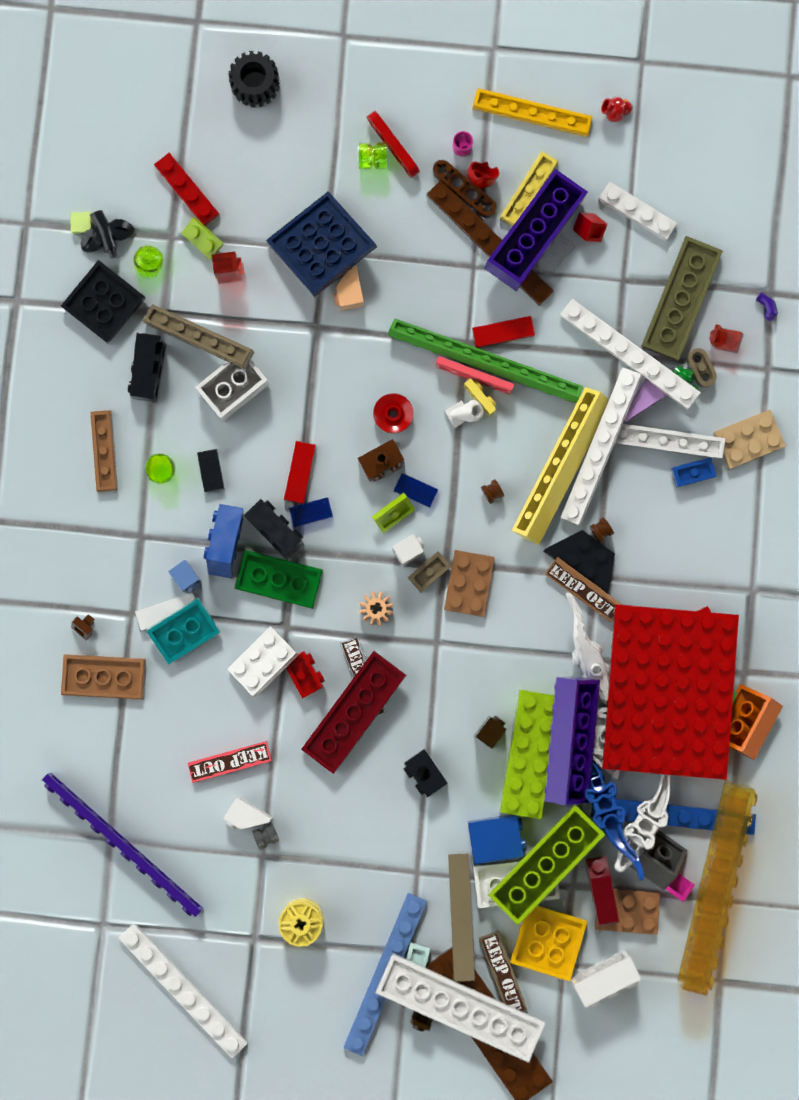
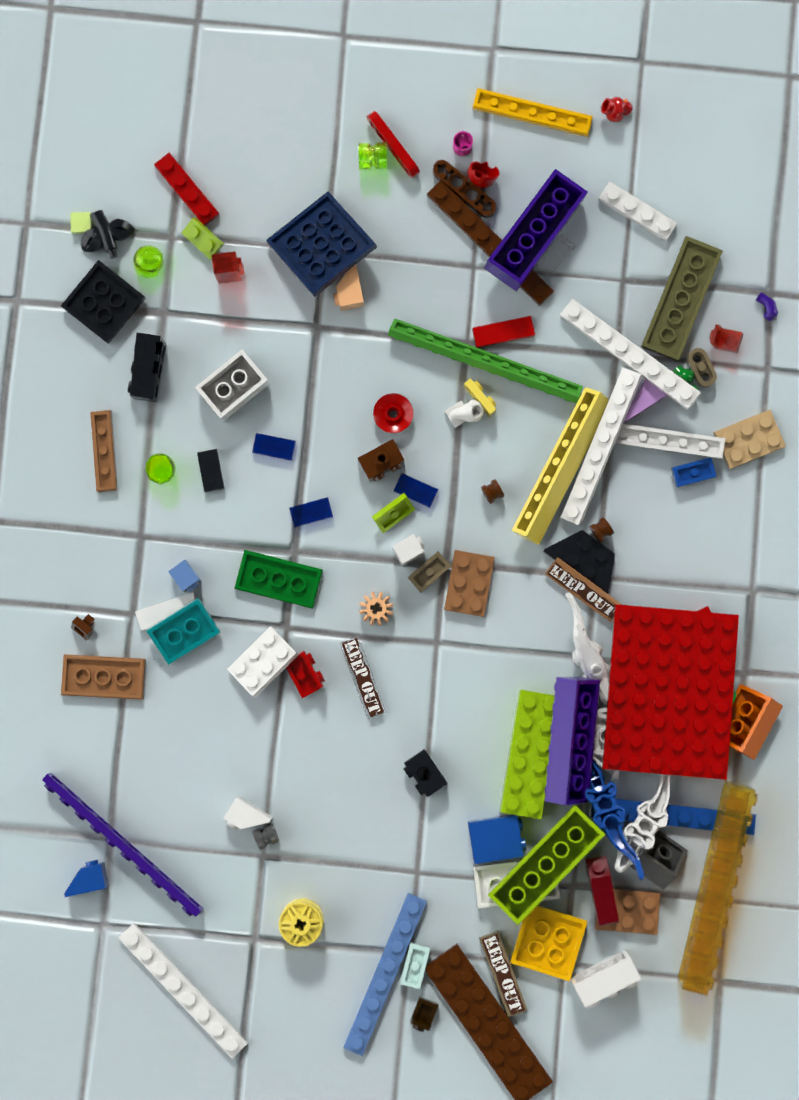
dark tan tile [143,305,255,370] -> none
tile [187,741,272,783] -> none
blue wedge [203,504,244,579] -> none
black tyre [228,51,280,108] -> none
black wedge [243,499,304,560] -> none
red tile [284,441,316,504] -> none
dark red plate [301,651,407,774] -> none
white plate [376,953,545,1062] -> none
coral tile [436,356,514,394] -> none
dark tan tile [448,854,475,981] -> none
dark brown brick [474,716,507,749] -> none
light yellow tile [500,151,559,226] -> none
red panel [573,212,608,242] -> none
dark pink panel [665,873,695,902] -> none
none -> blue slope [64,860,109,897]
none -> clear blue tile [252,433,296,461]

